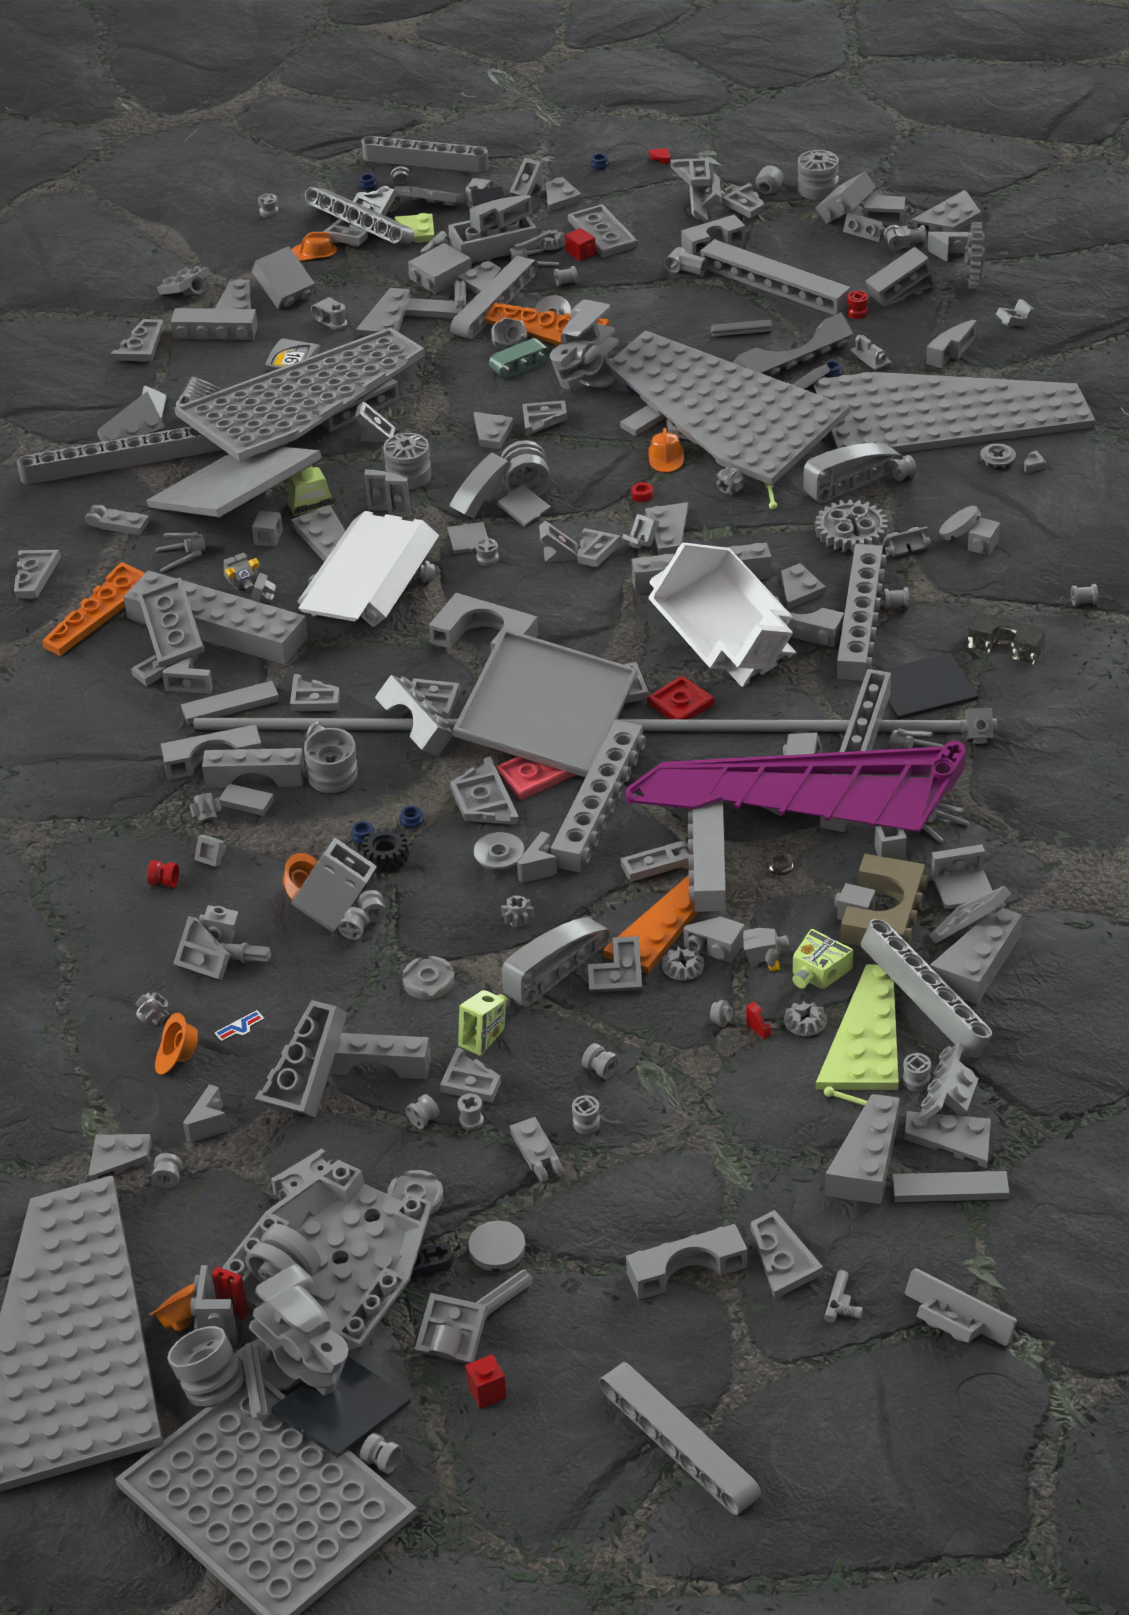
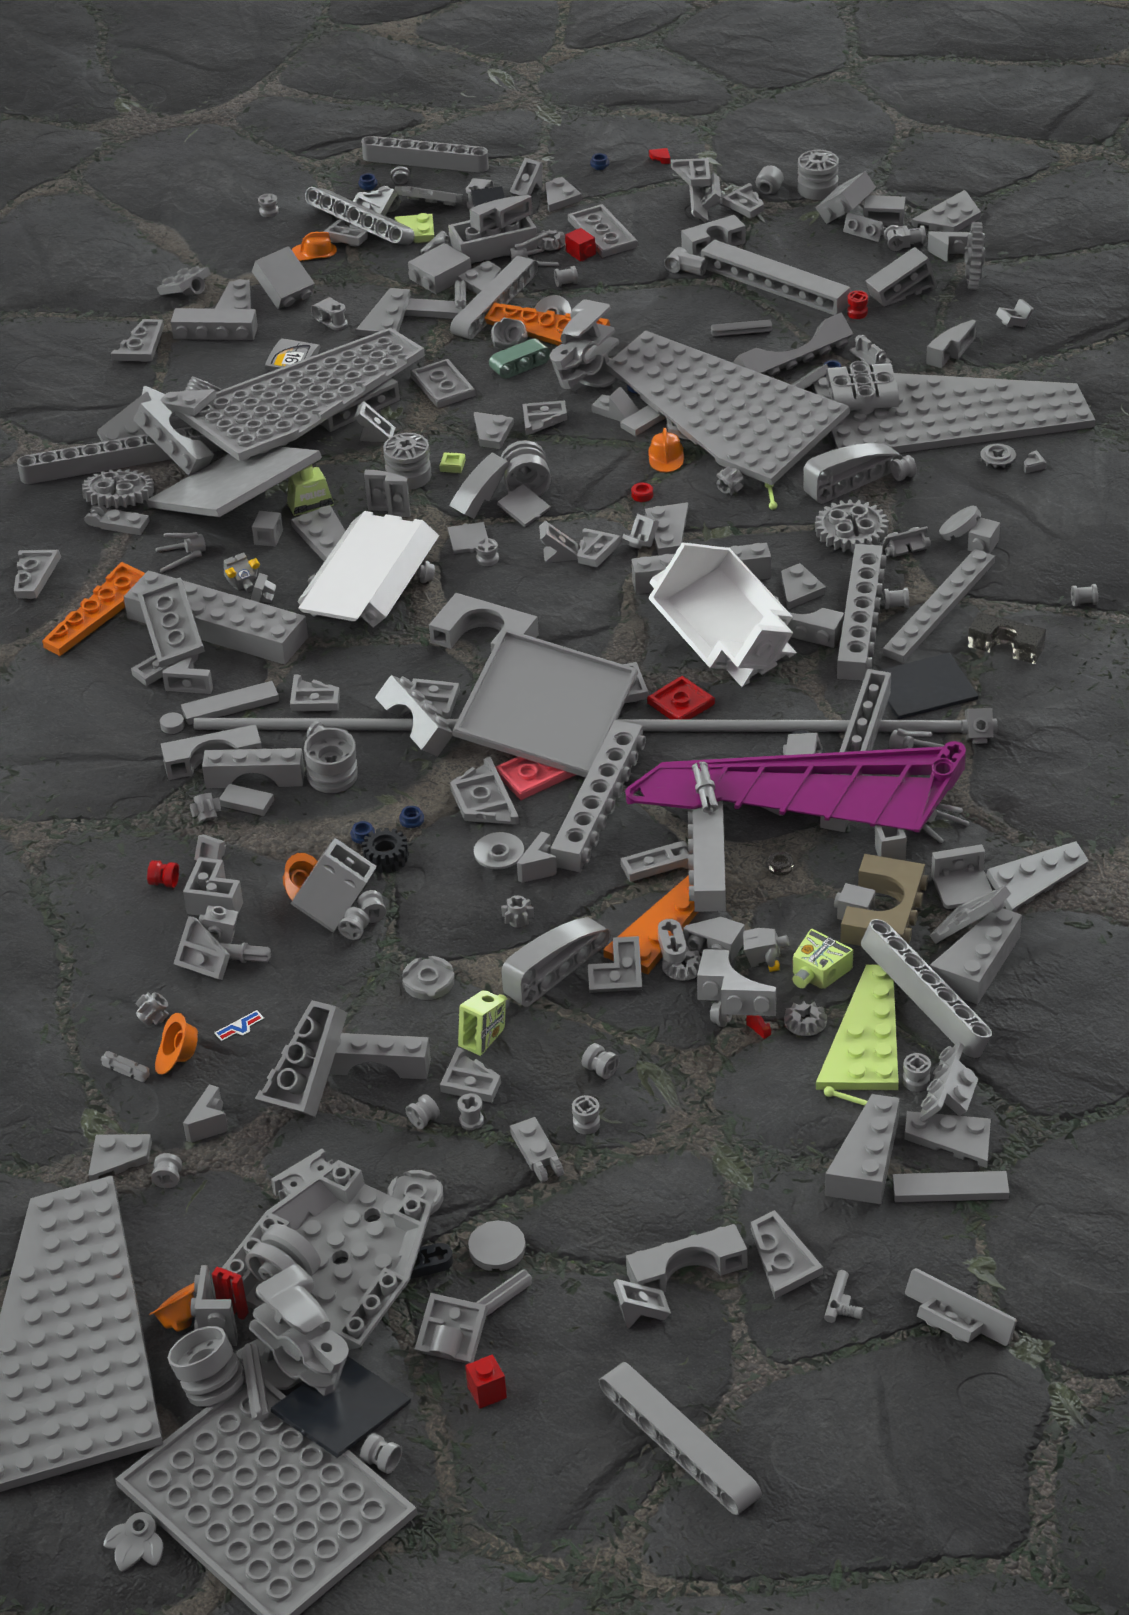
none -> light grey gear [82,469,154,508]
none -> light grey axle [101,1051,150,1082]
none -> light grey plate [104,1512,164,1572]
none -> light grey arch [133,399,214,476]
none -> light grey wing [160,389,216,416]
none -> light grey tile [160,712,185,734]
none -> light grey brick [183,857,243,916]
none -> light grey tile [410,359,476,408]
none -> yellowish green tile [440,453,466,473]
none -> light grey slope [591,387,639,421]
none -> light grey slope [614,1279,671,1328]
none -> light grey beam [658,919,686,964]
none -> light grey pin [692,762,719,813]
none -> light grey arch [697,949,776,1016]
none -> light grey connector [826,361,899,414]
none -> light grey plate [883,549,995,663]
none -> light grey wing [986,841,1089,912]

